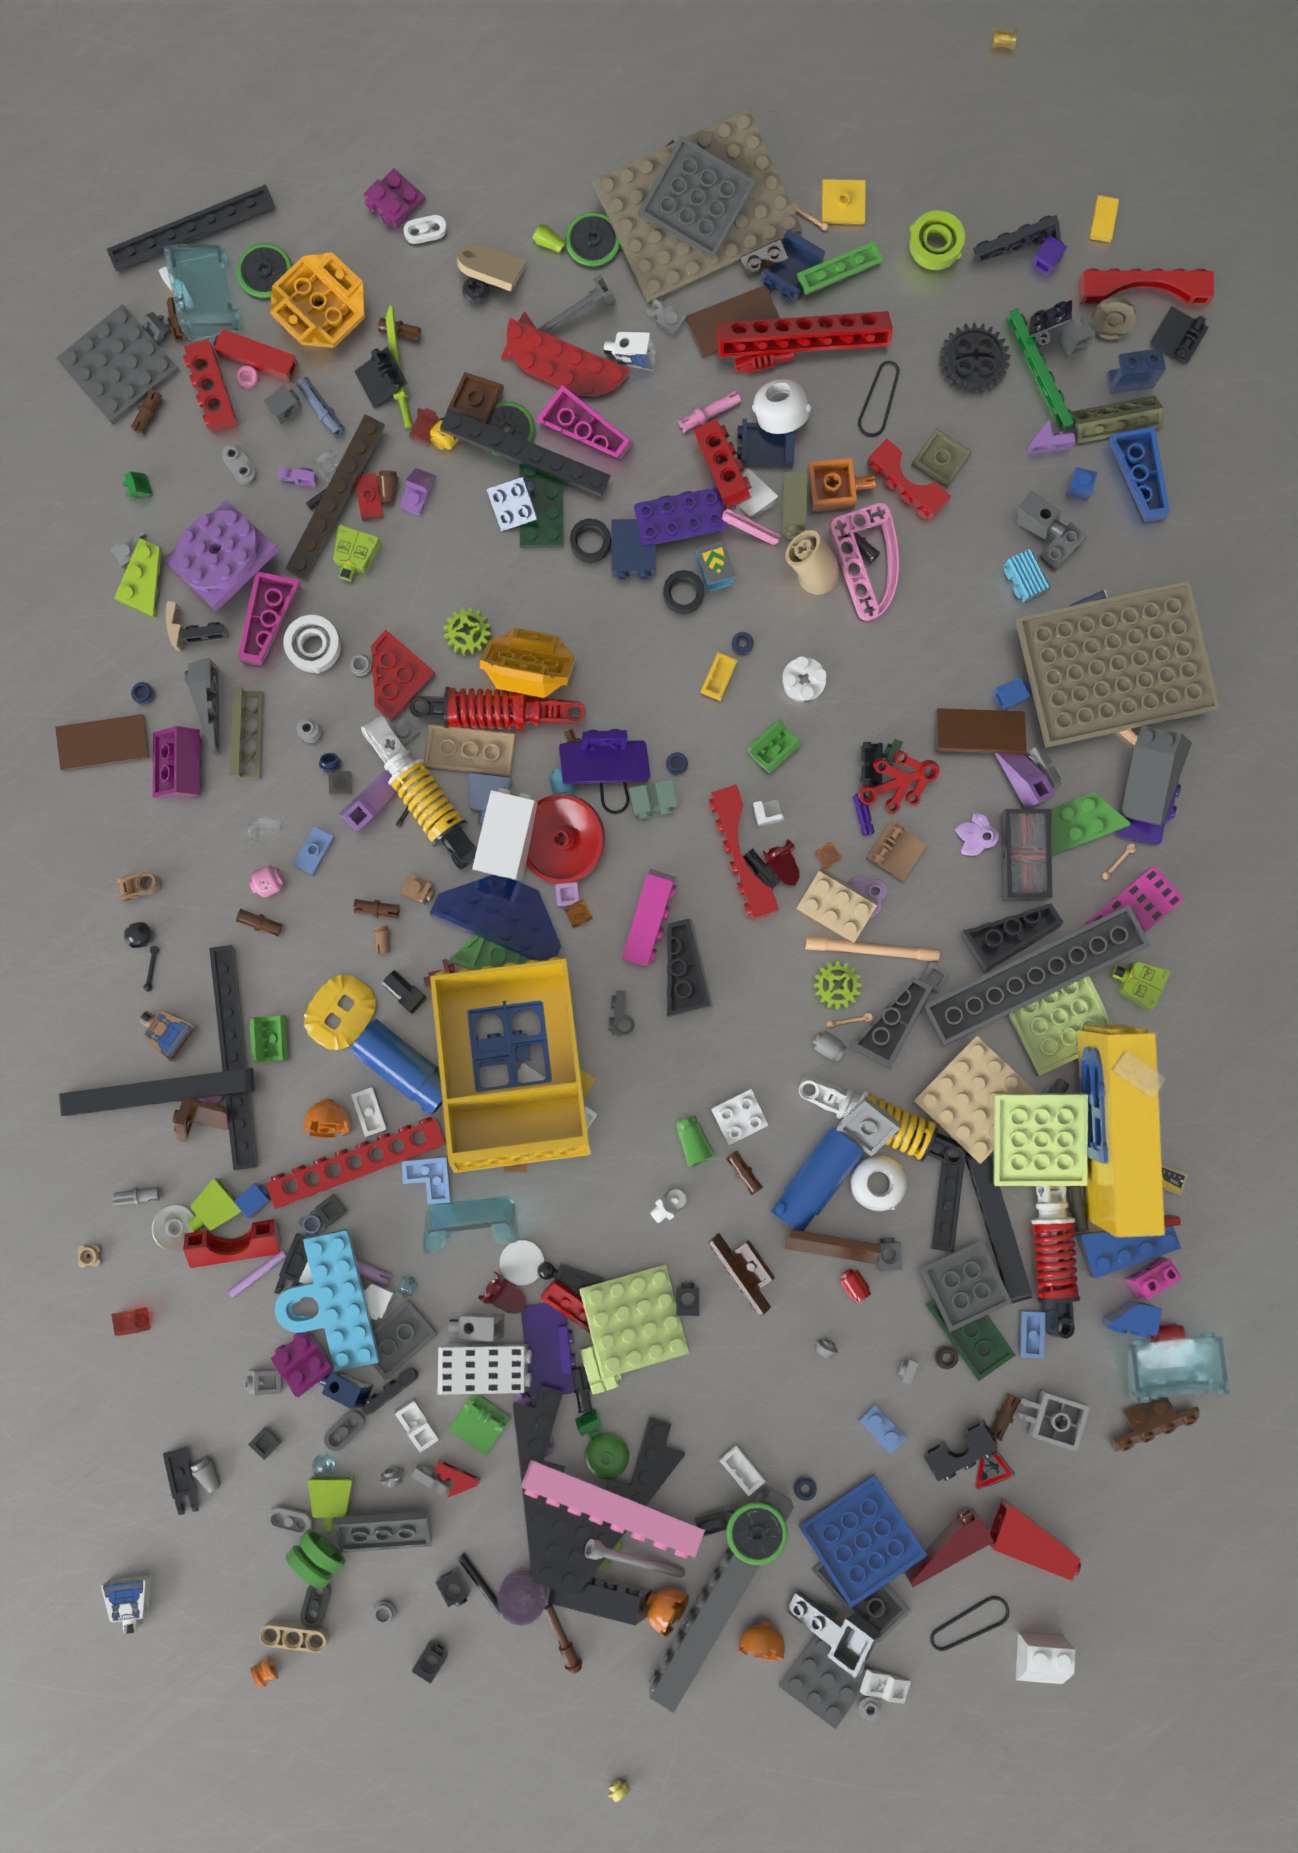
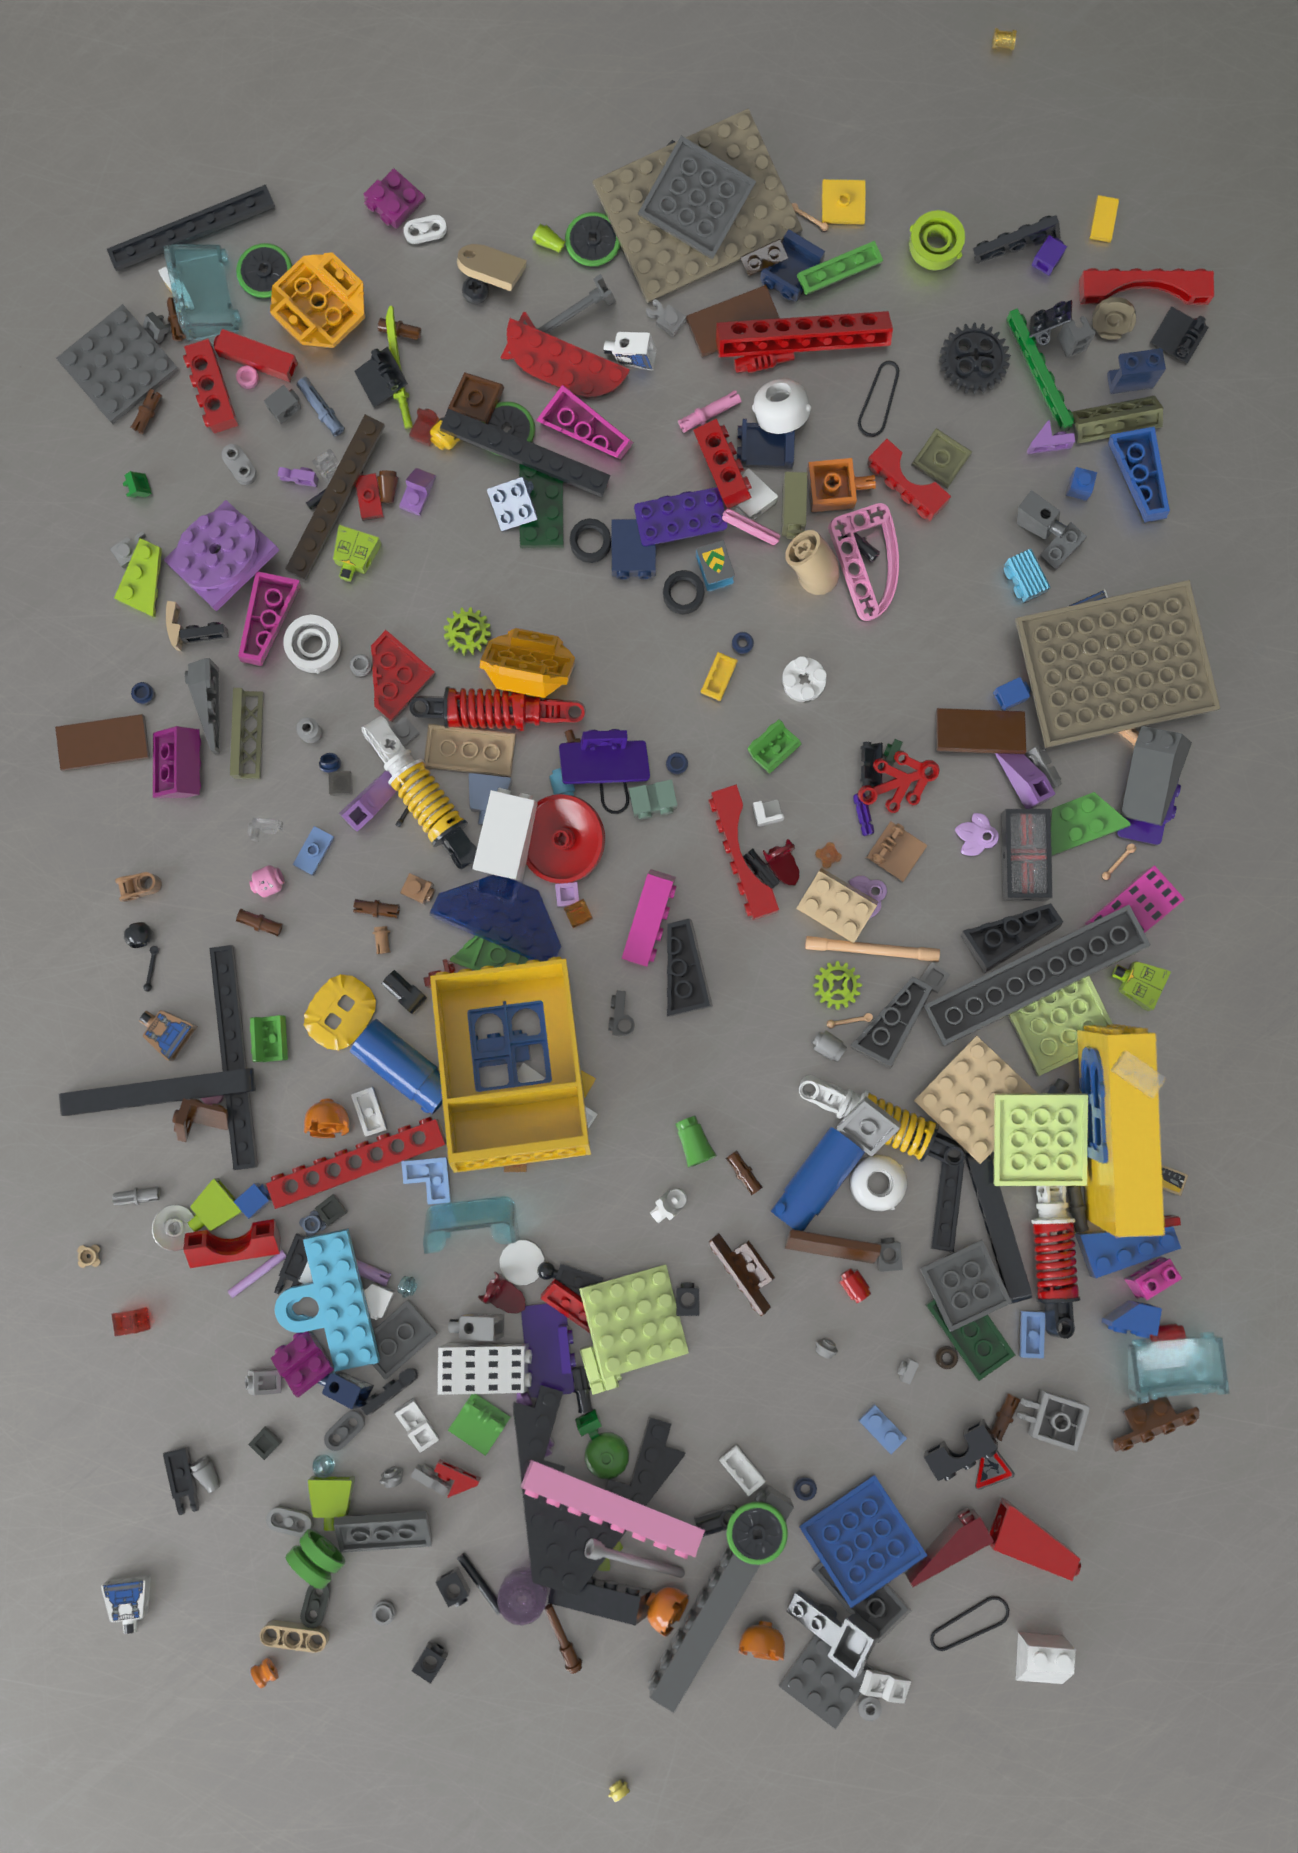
white hinge [711,1088,769,1145] -> none

